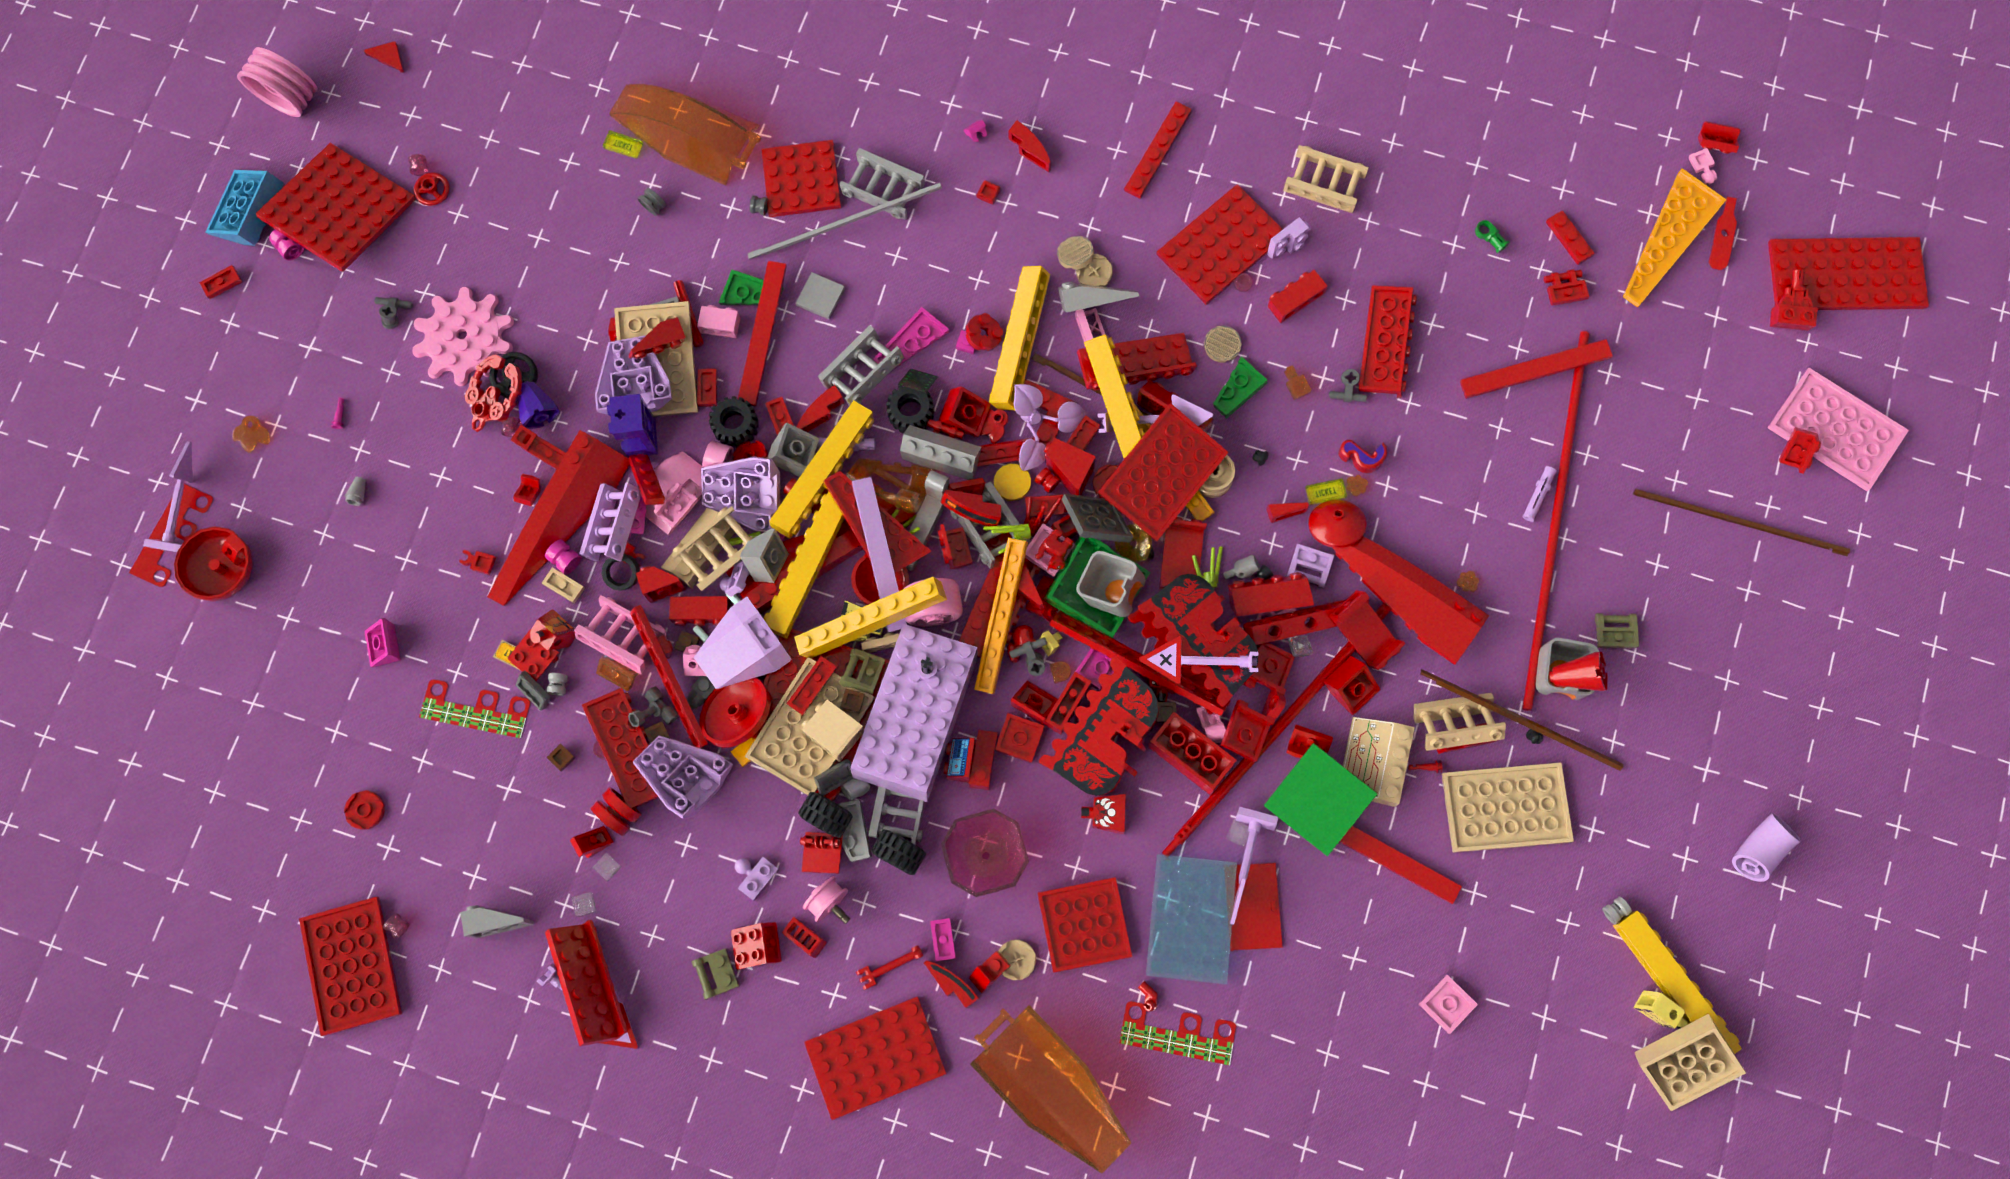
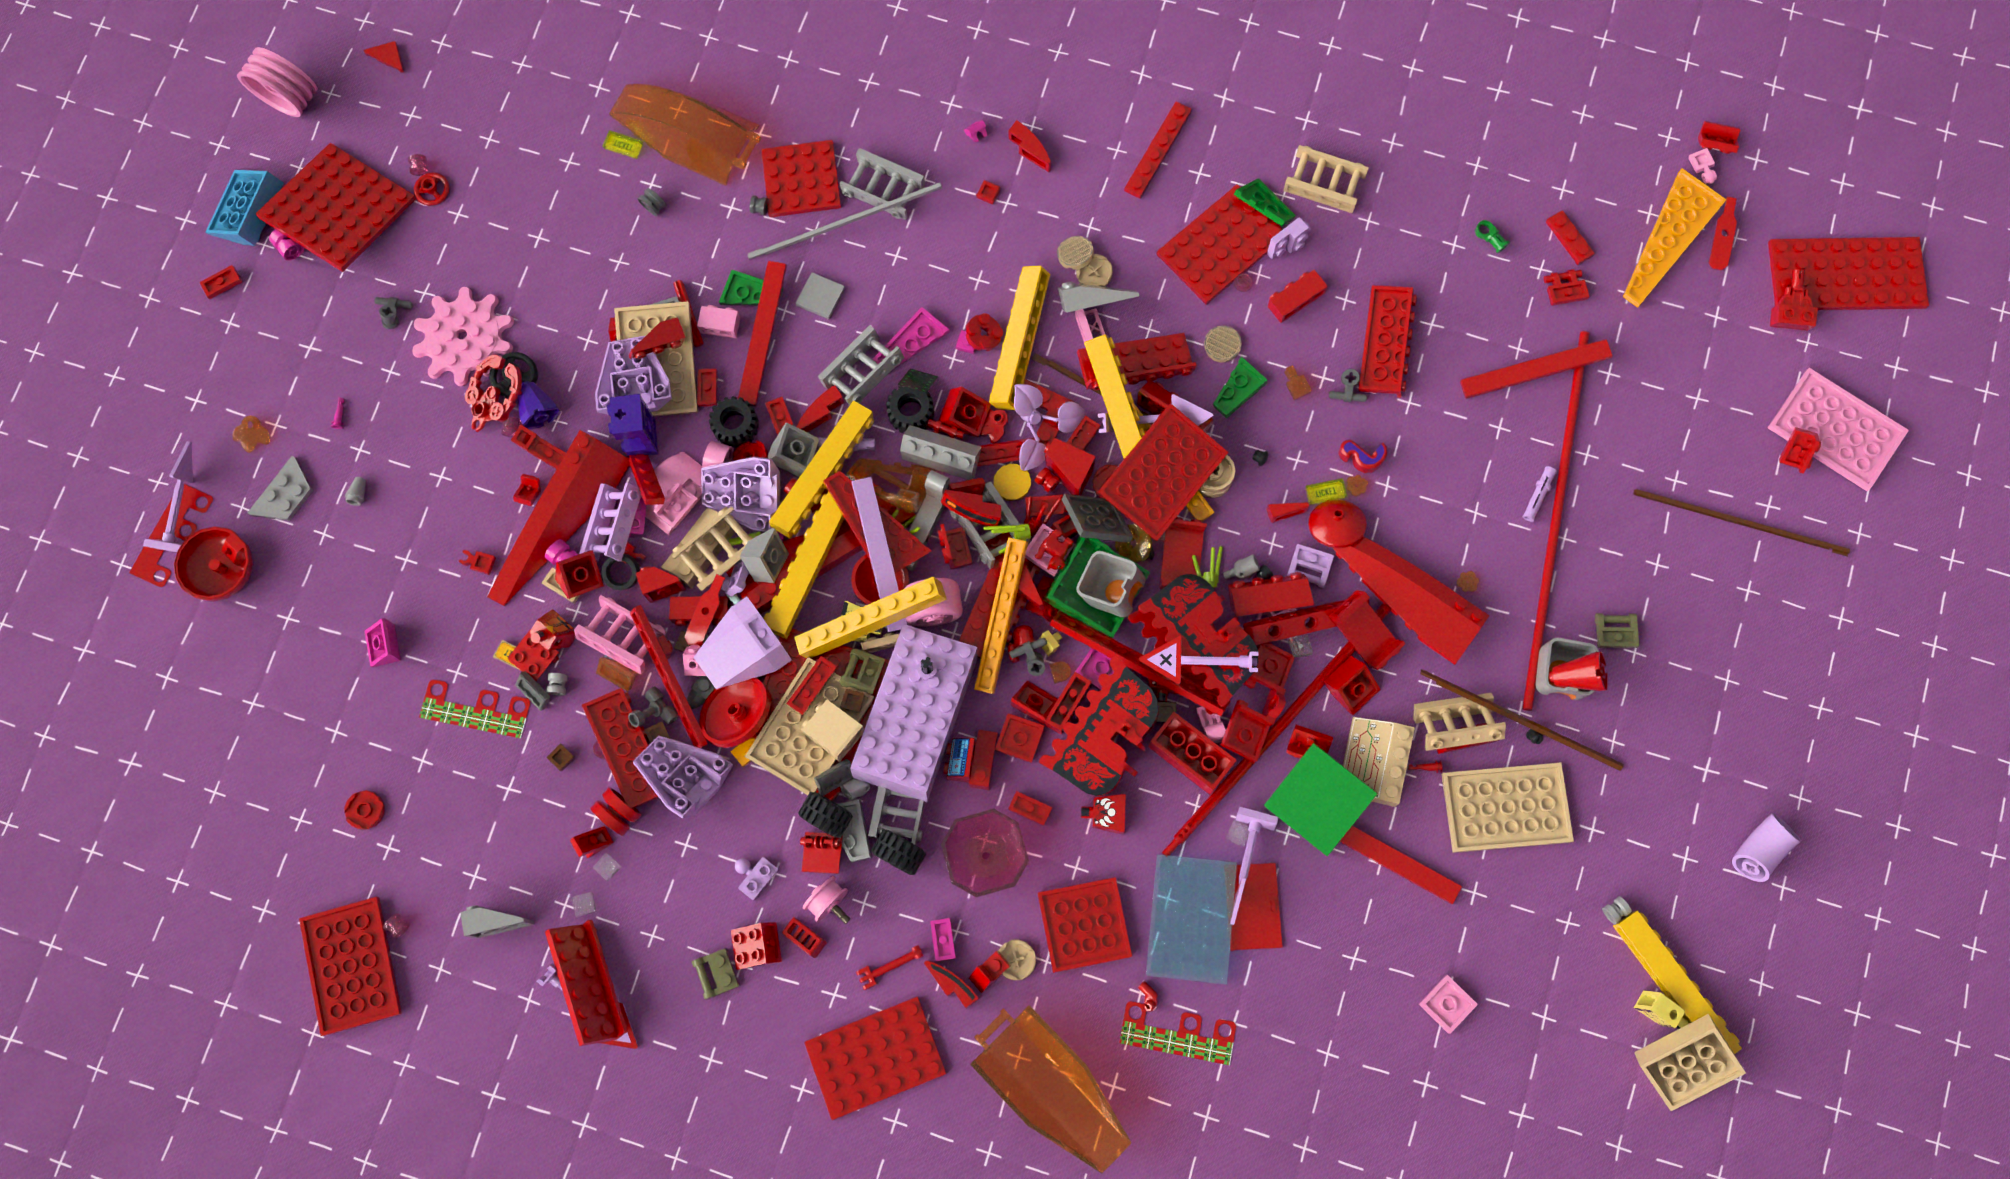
none -> light grey wing [247,456,313,521]
none -> red slope [555,550,604,599]
none -> red piece [684,574,725,646]
none -> red plate [1008,791,1052,826]
none -> green wing [1233,178,1296,226]

